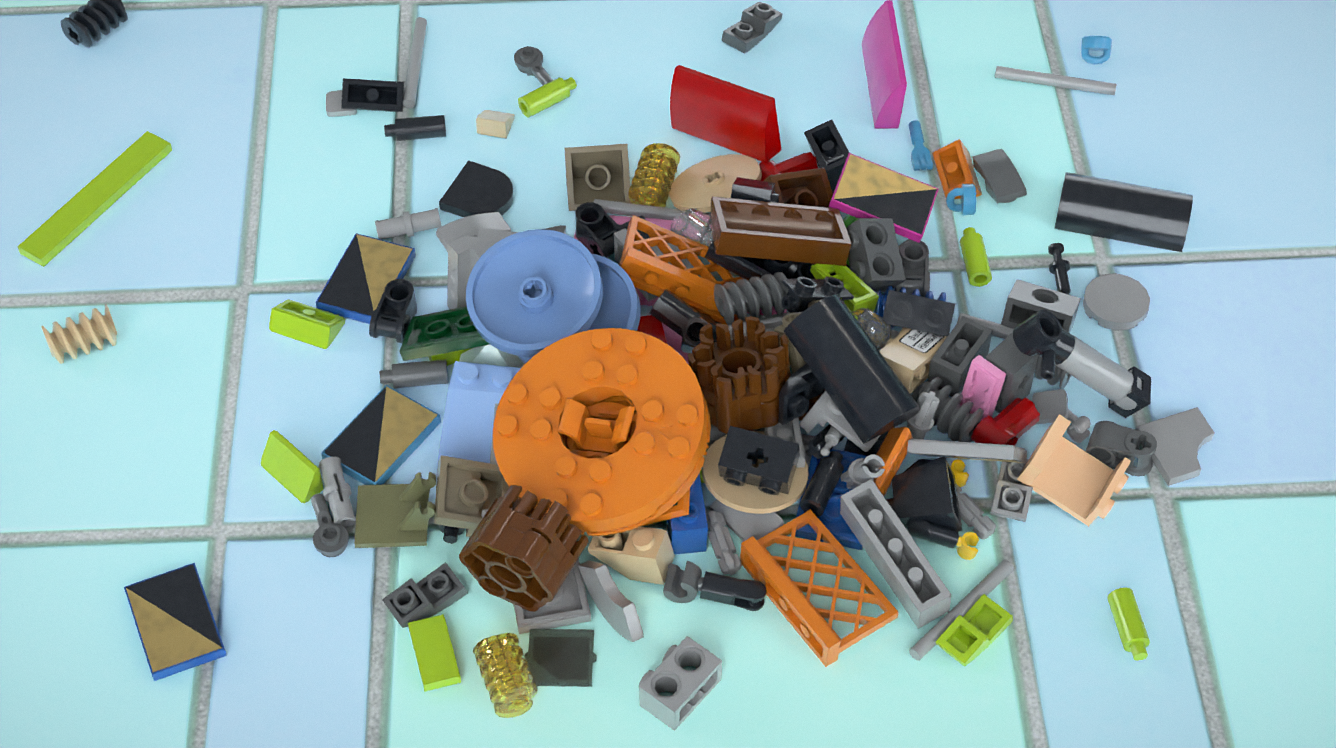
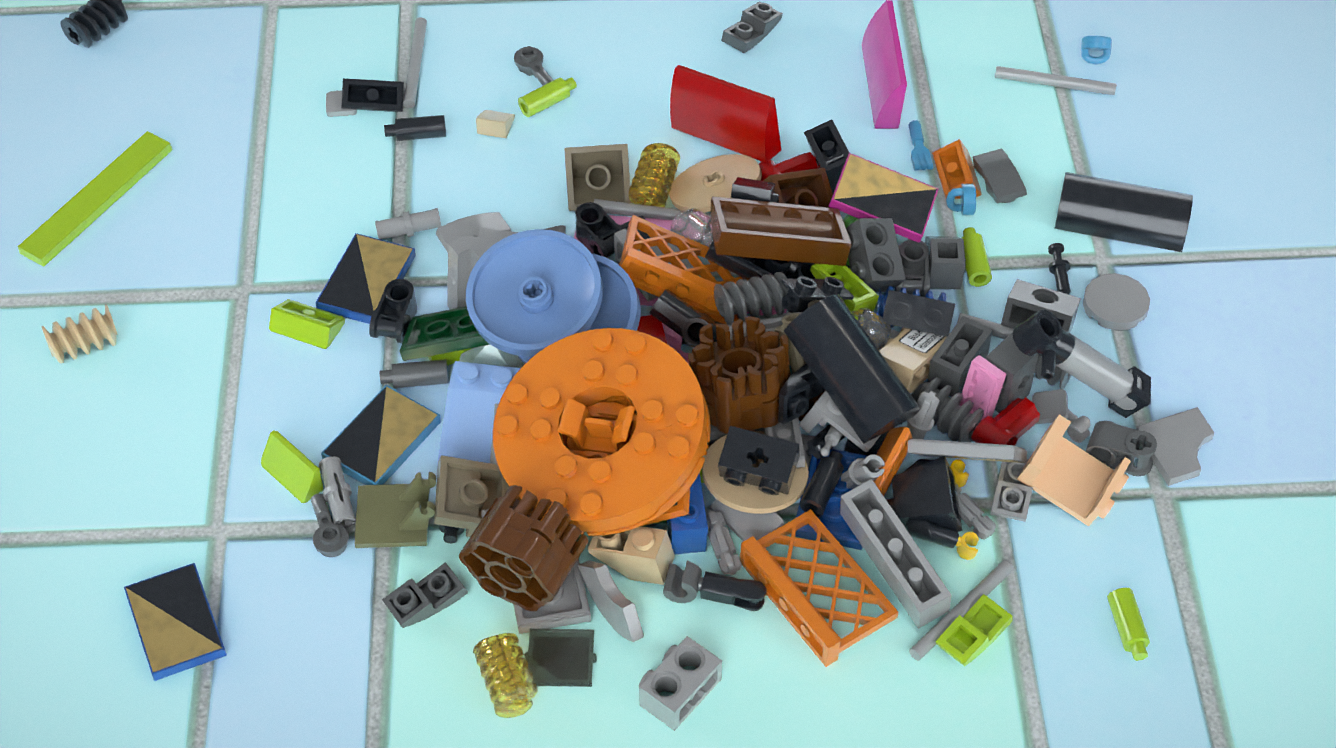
lime tile [408,614,461,692] -> none
black tile [439,160,514,217] -> none
none -> dark grey slope [925,236,965,289]

